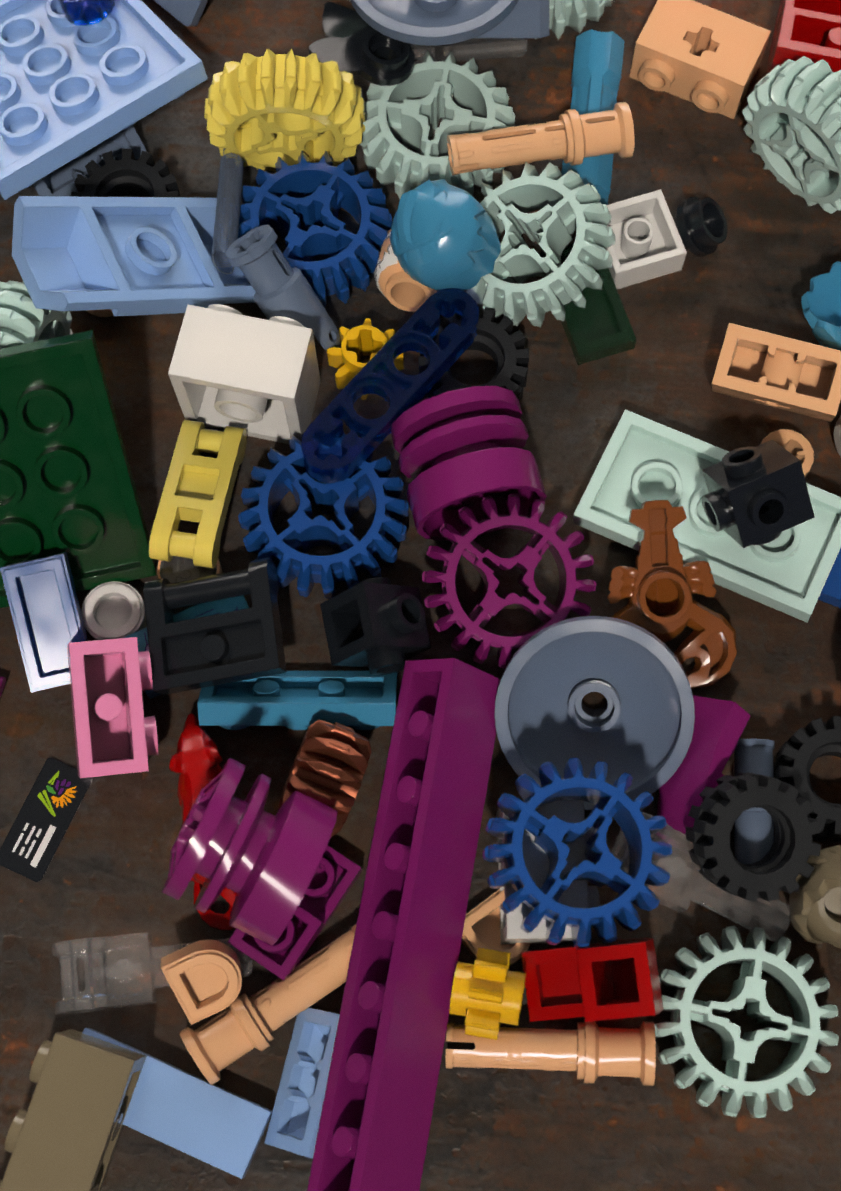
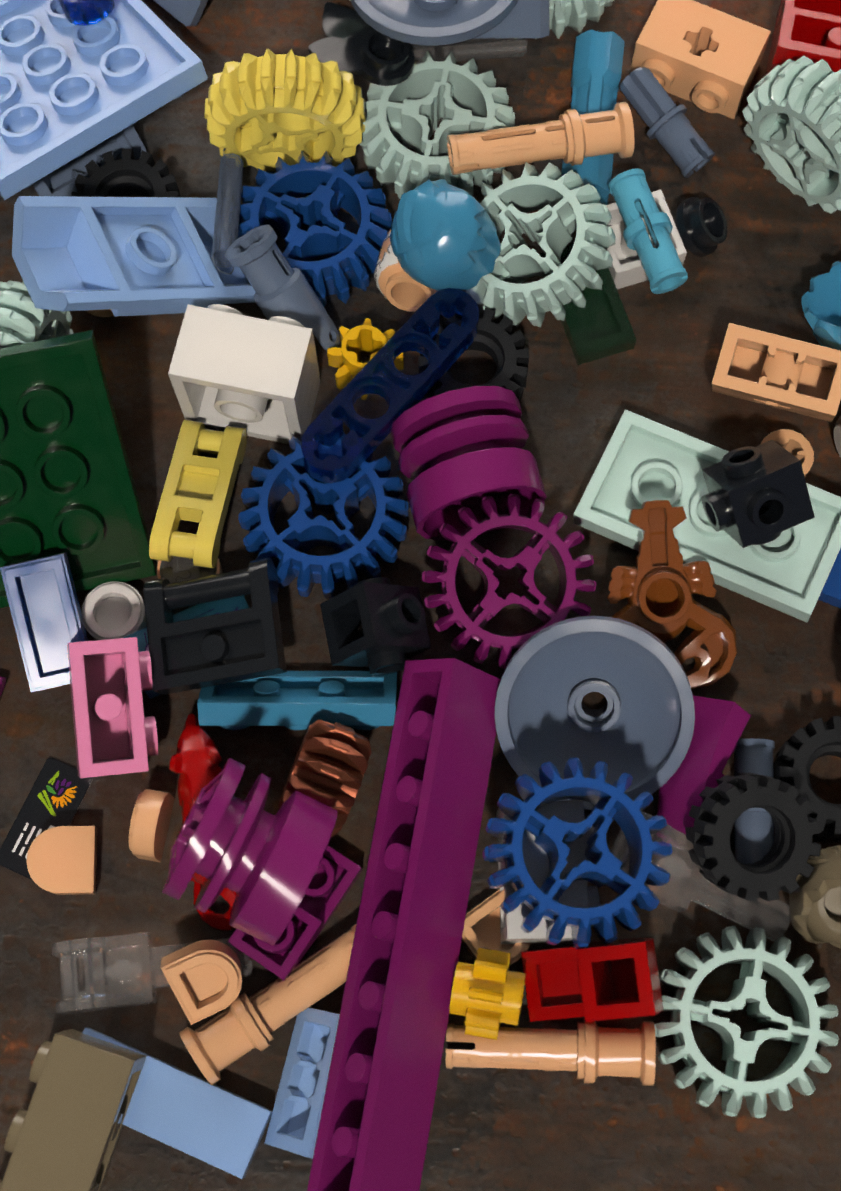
none -> light nougat tile [27,826,97,895]
none -> light nougat tile [128,789,175,863]
none -> medium azure pin [608,168,688,294]
none -> sand blue axle [620,67,715,178]

